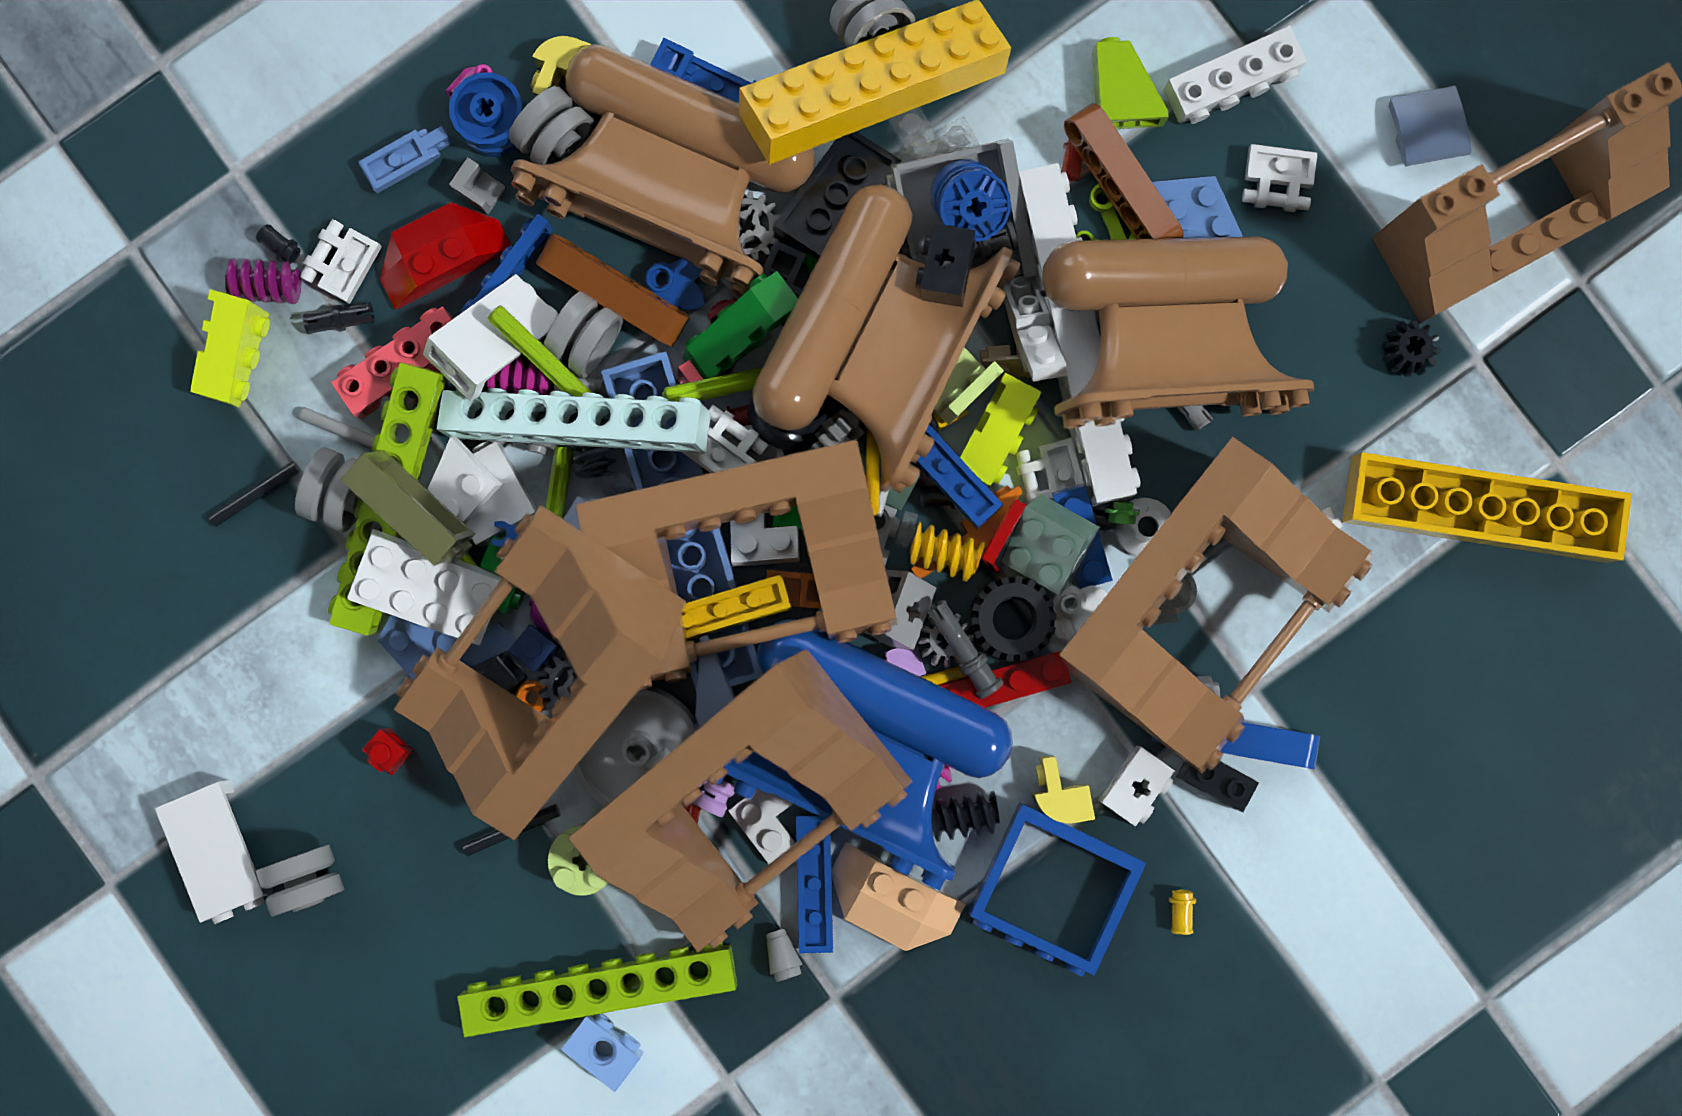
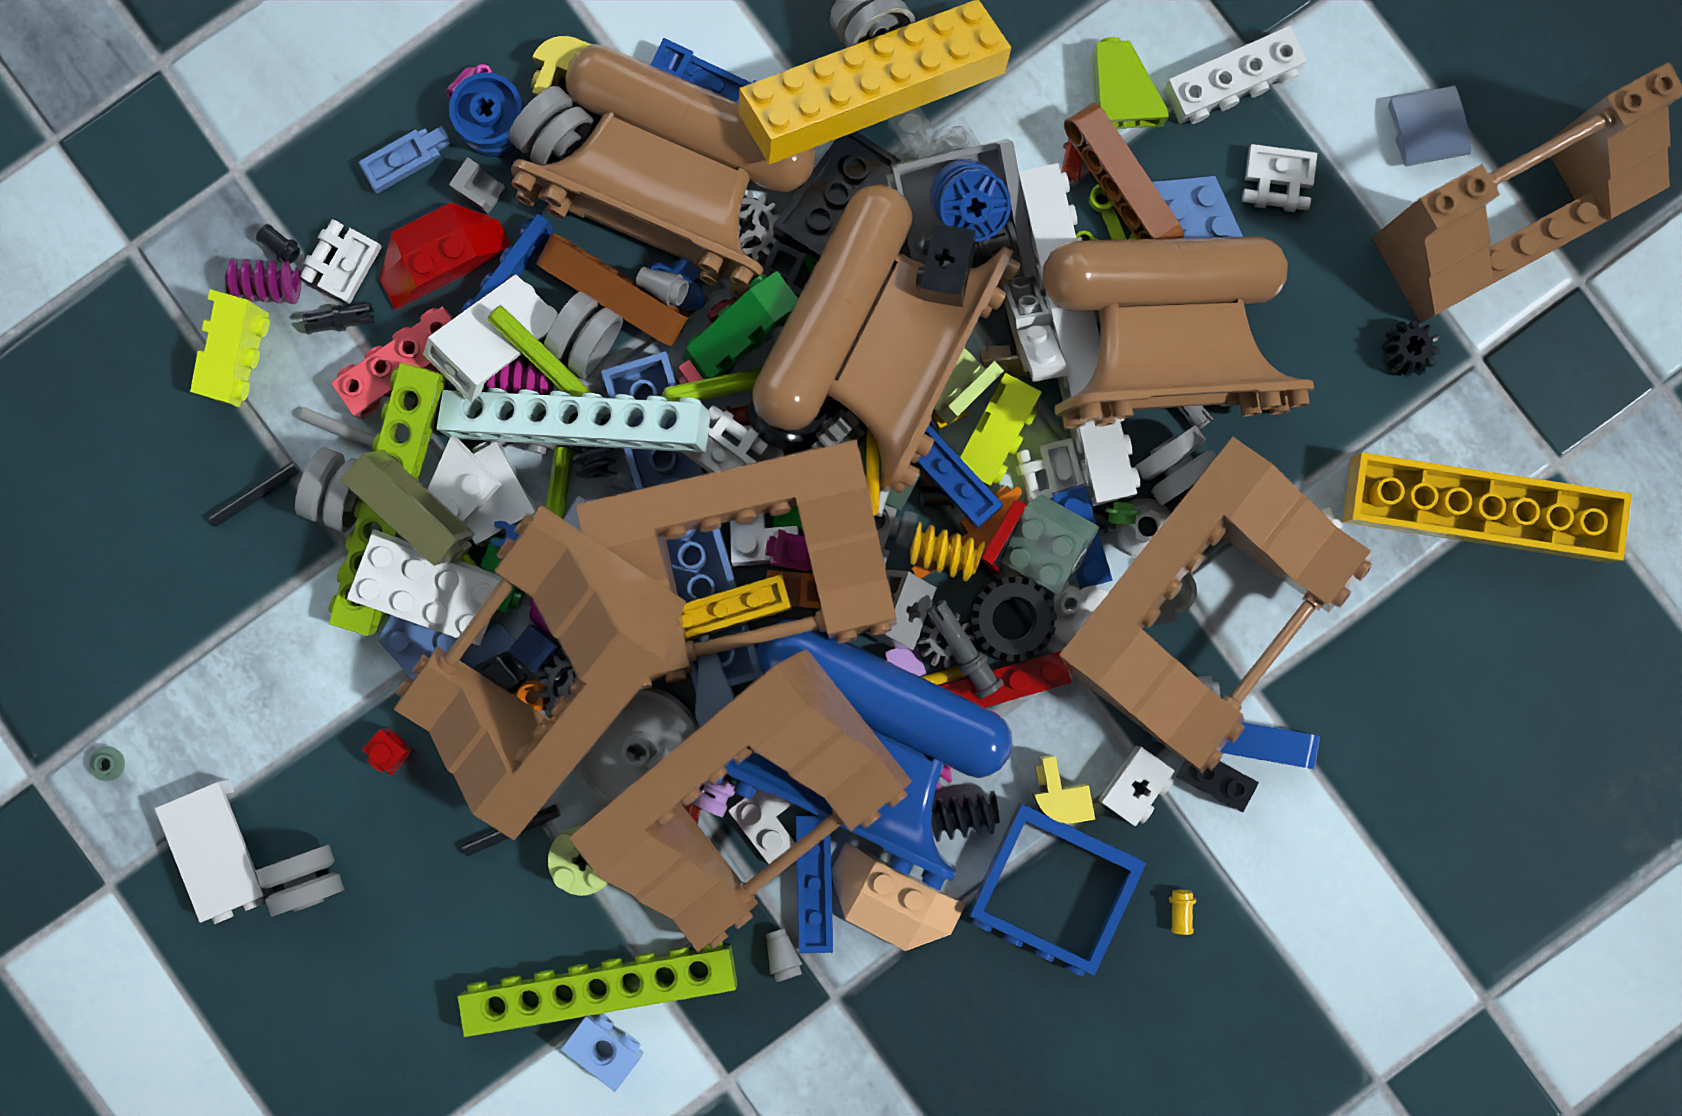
none -> sand green plate [89,747,125,781]
none -> light grey cone [636,267,689,306]
none -> dark pink bracket [765,529,812,573]
none -> light grey wheel [1134,425,1217,506]

